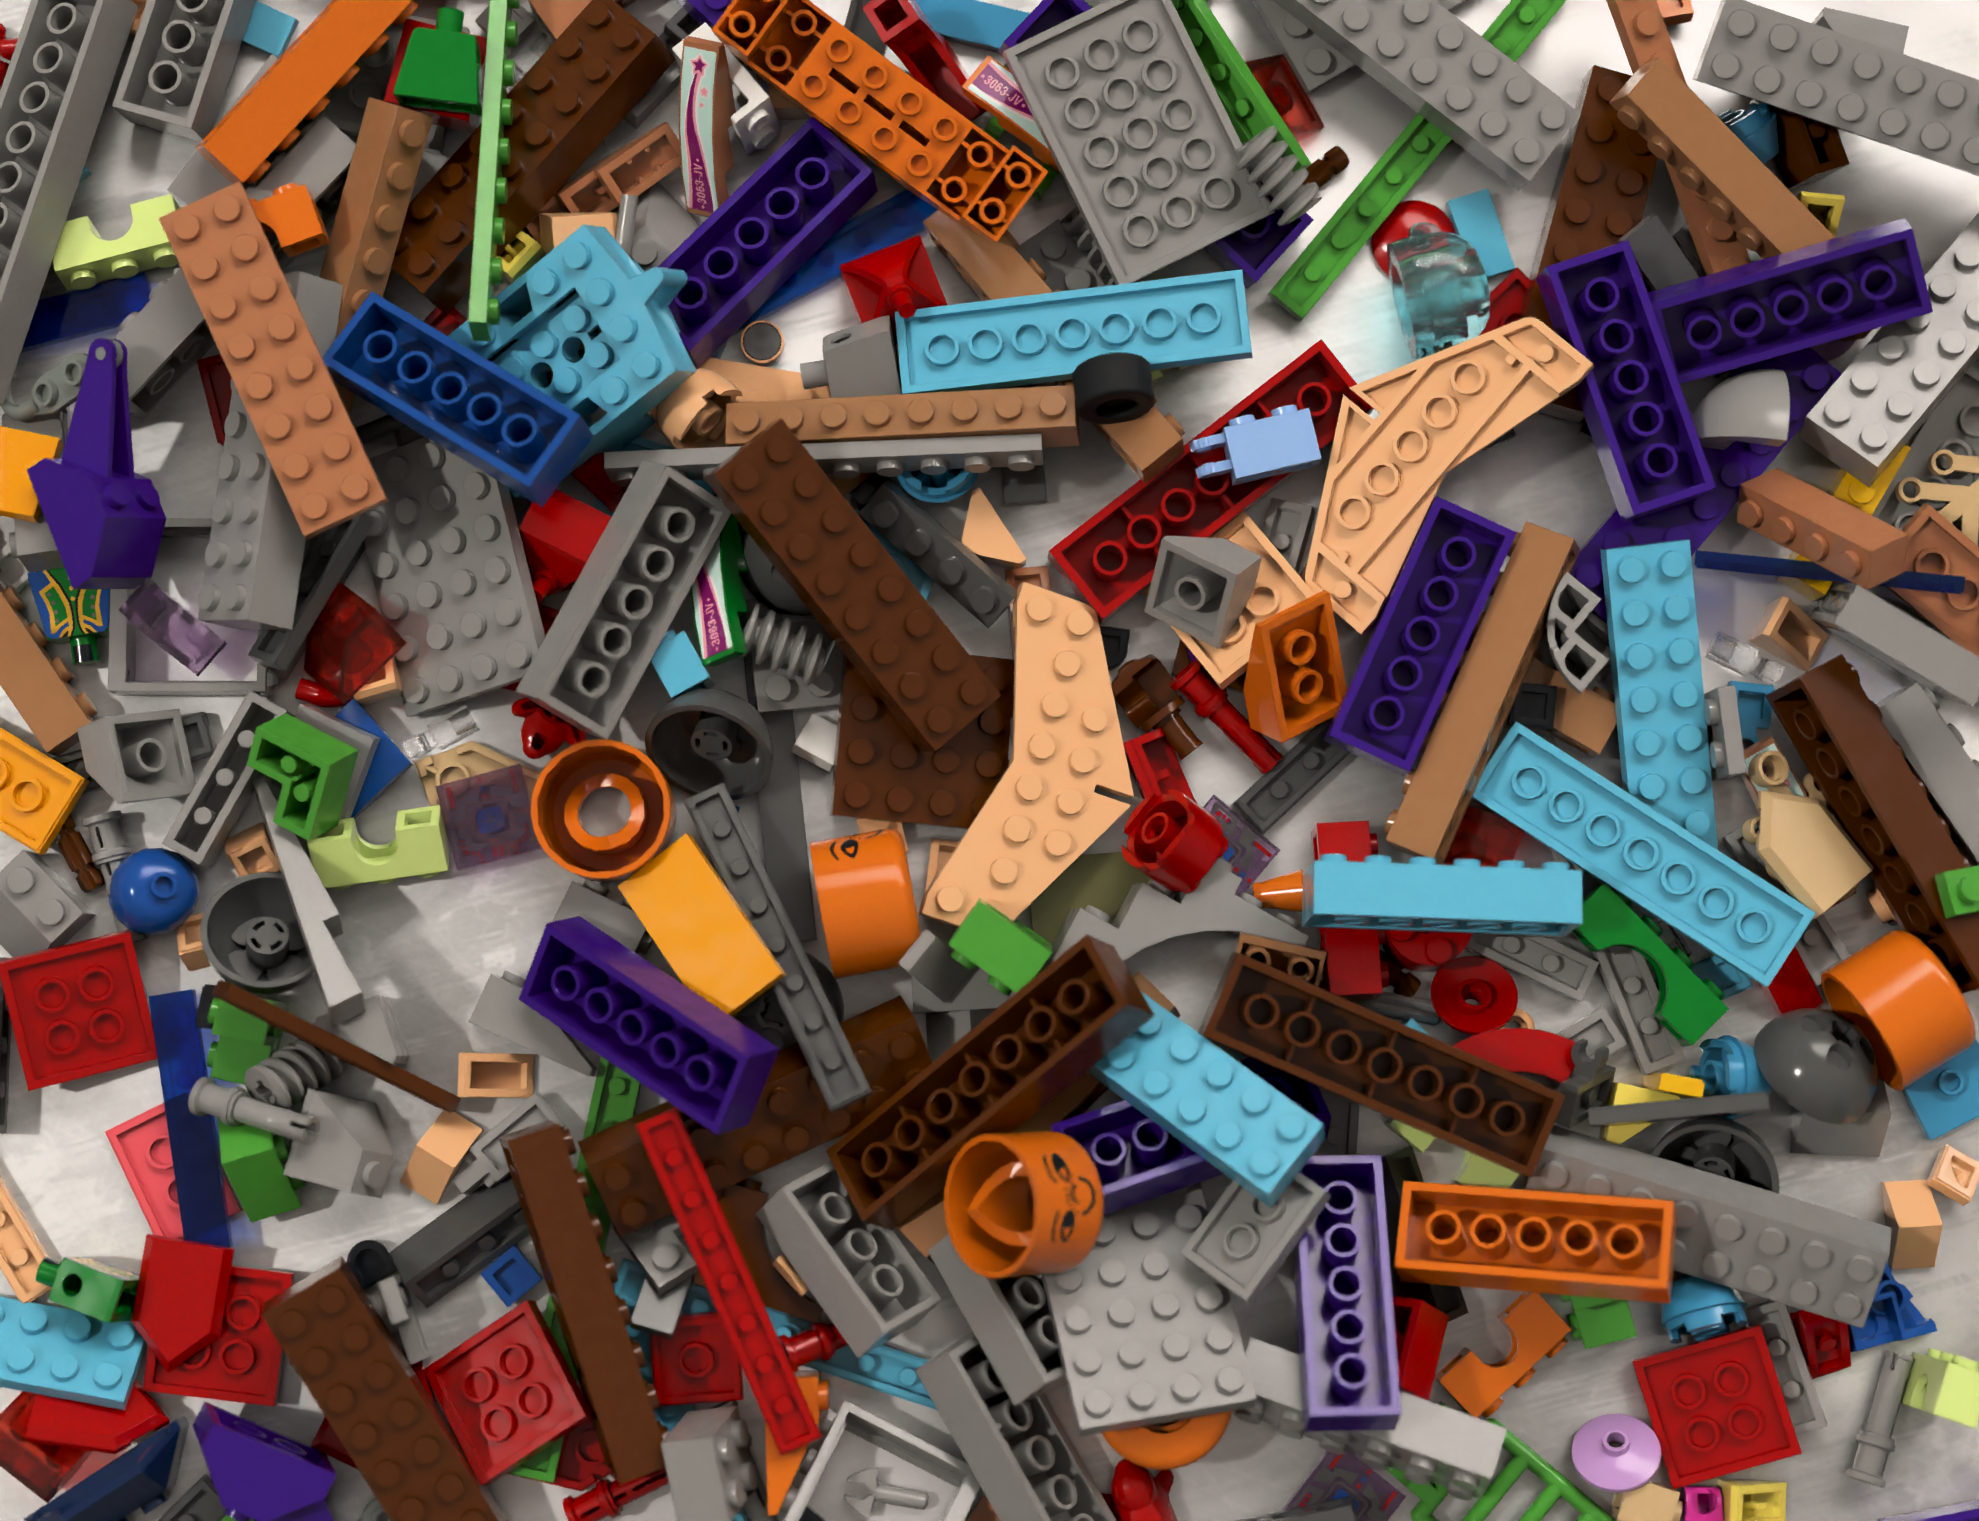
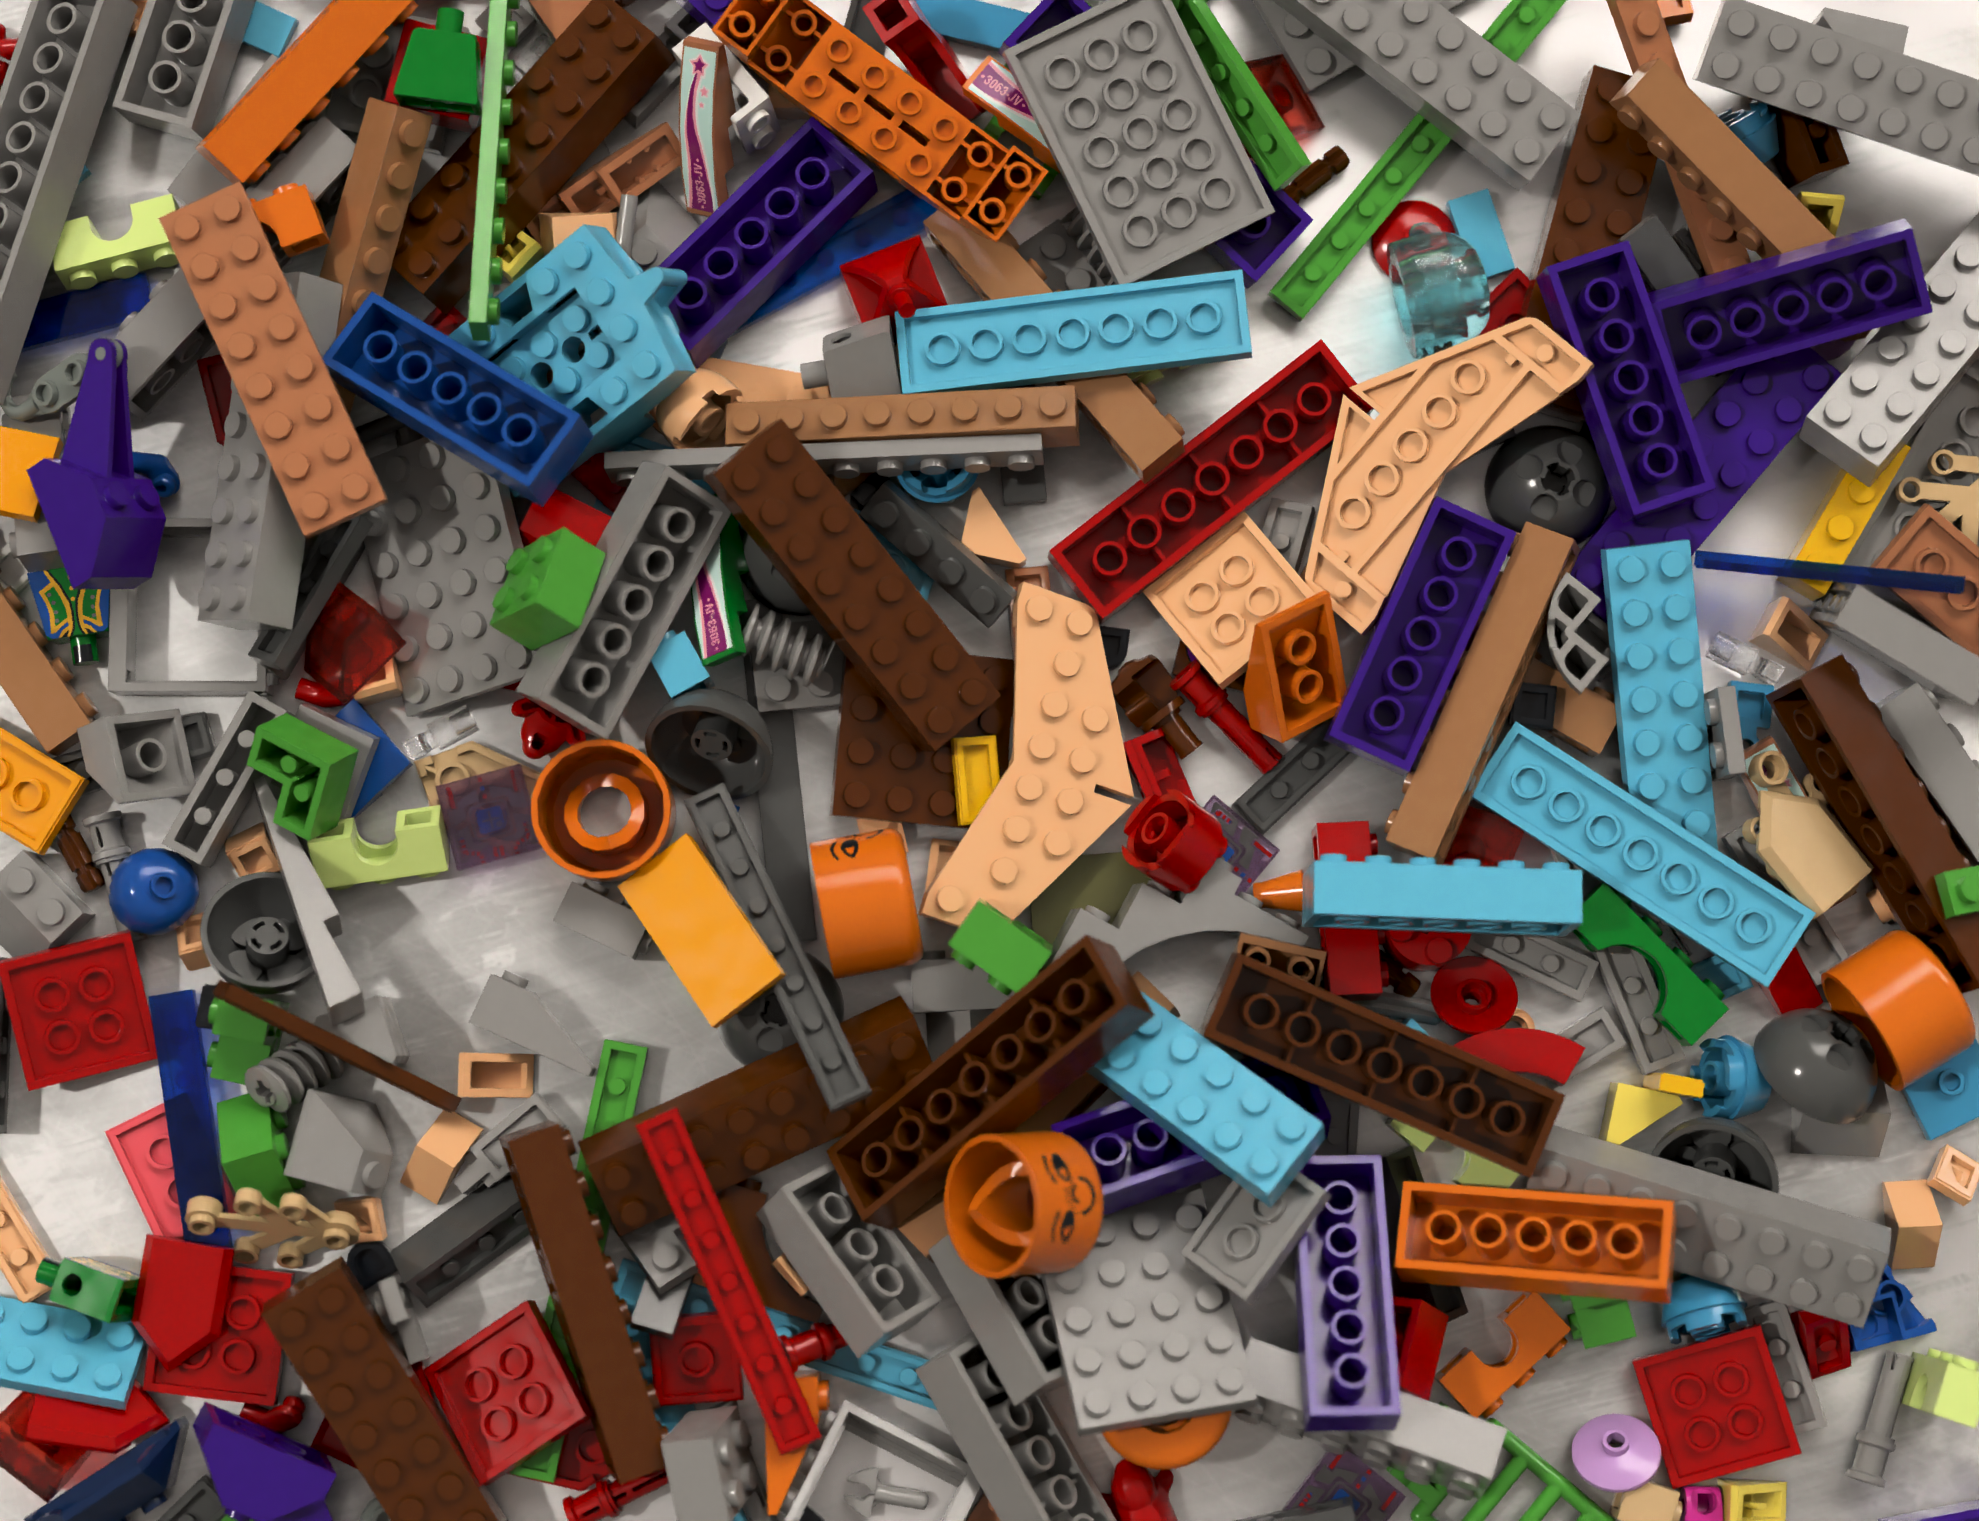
clear purple slope [119,577,227,676] -> none
light grey pin [188,1077,320,1145] -> none
blue plate [480,1245,543,1307] -> none
dark purple brick [519,916,779,1135] -> none
flat silver tile [741,320,784,366] -> none
white tile [791,713,837,772] -> none
light grey tile [898,929,971,1003] -> none
black tyre [1072,352,1155,424] -> none
light grey slope [1144,536,1262,649] -> none
light blue hinge [1189,405,1322,486] -> none
light grey piece [1234,126,1322,227] -> none
dark grey plate [1554,1039,1616,1128] -> none
dark grey tile [1588,1091,1773,1127] -> none
light grey brick [1691,369,1790,450] -> none
nougat brick [1737,468,1908,590] -> none
none -> blue arm [132,451,180,498]
none -> tan plant [185,1188,360,1269]
none -> red arm [239,1395,306,1433]
none -> light nougat tile [334,1196,388,1244]
none -> bright green brick [489,527,606,651]
none -> yellow tile [950,735,1000,826]
none -> dark grey piece [1484,425,1612,545]

